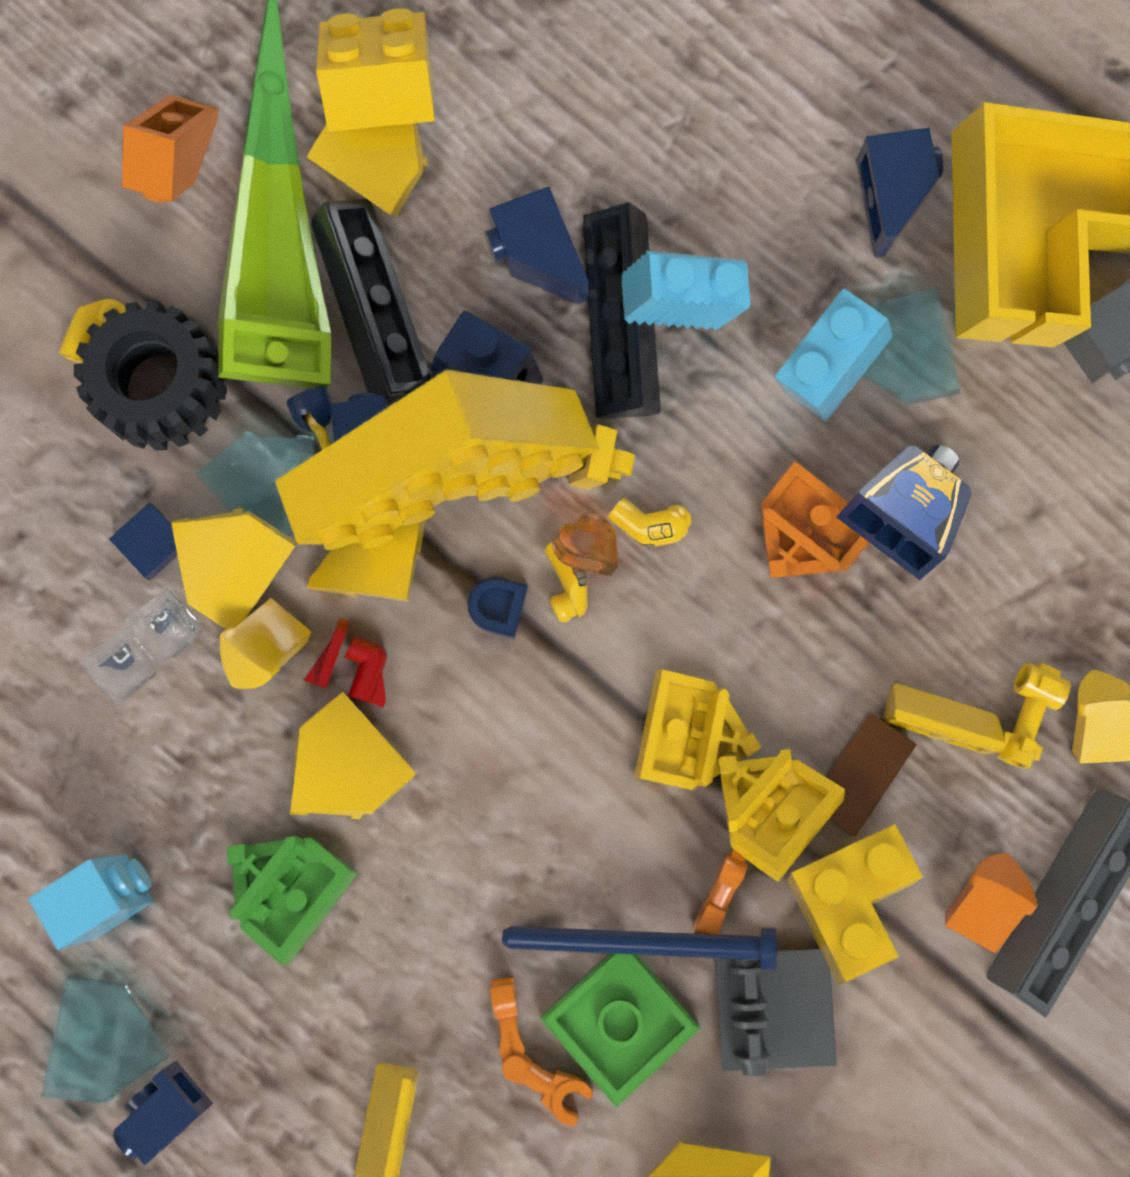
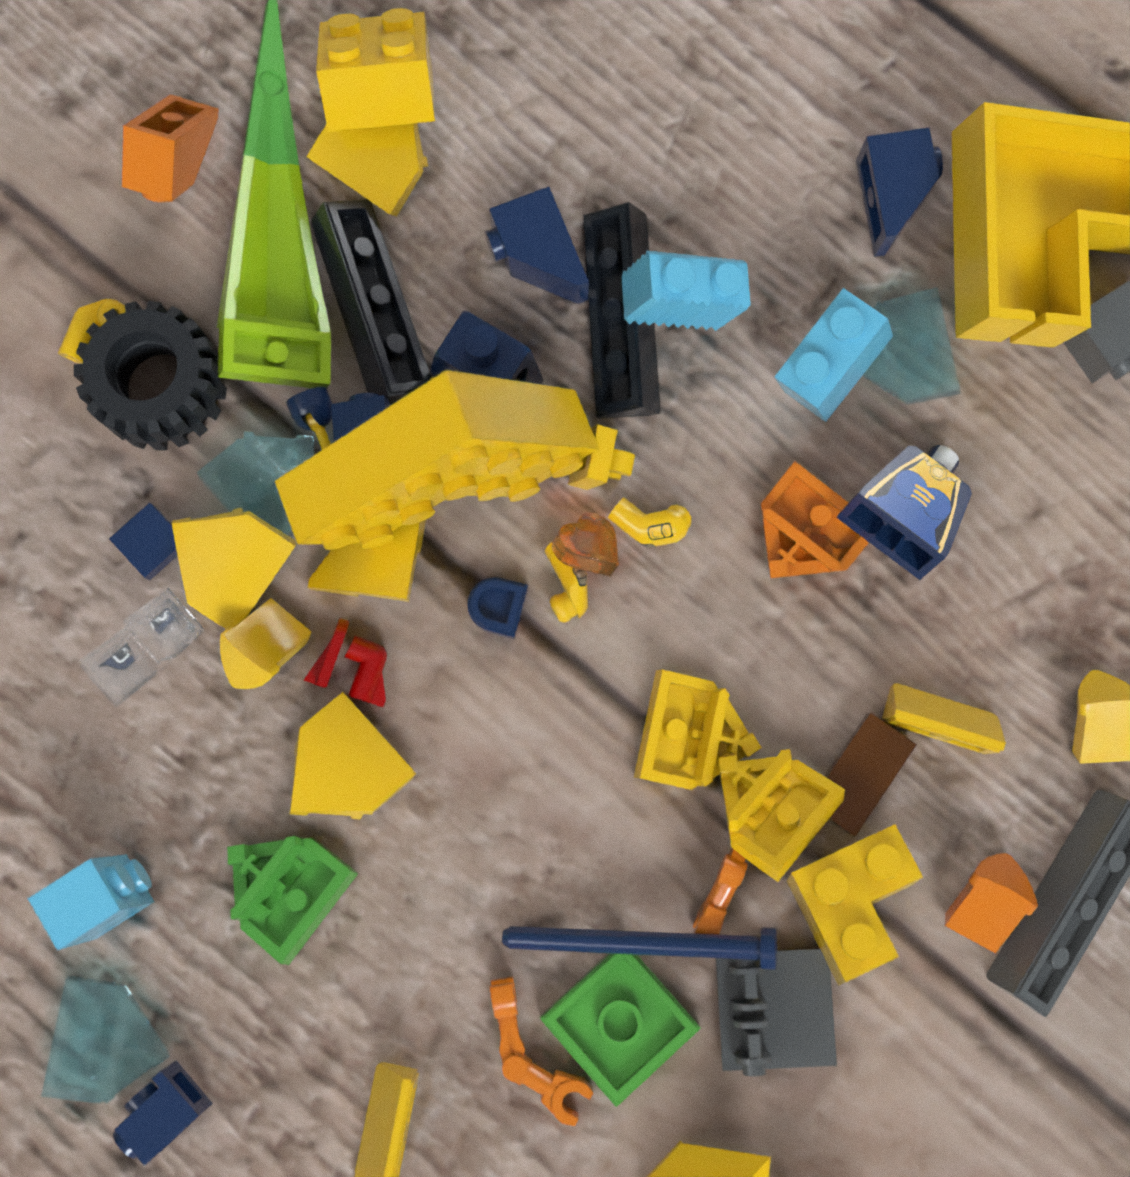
yellow bar [997,662,1071,770] -> none

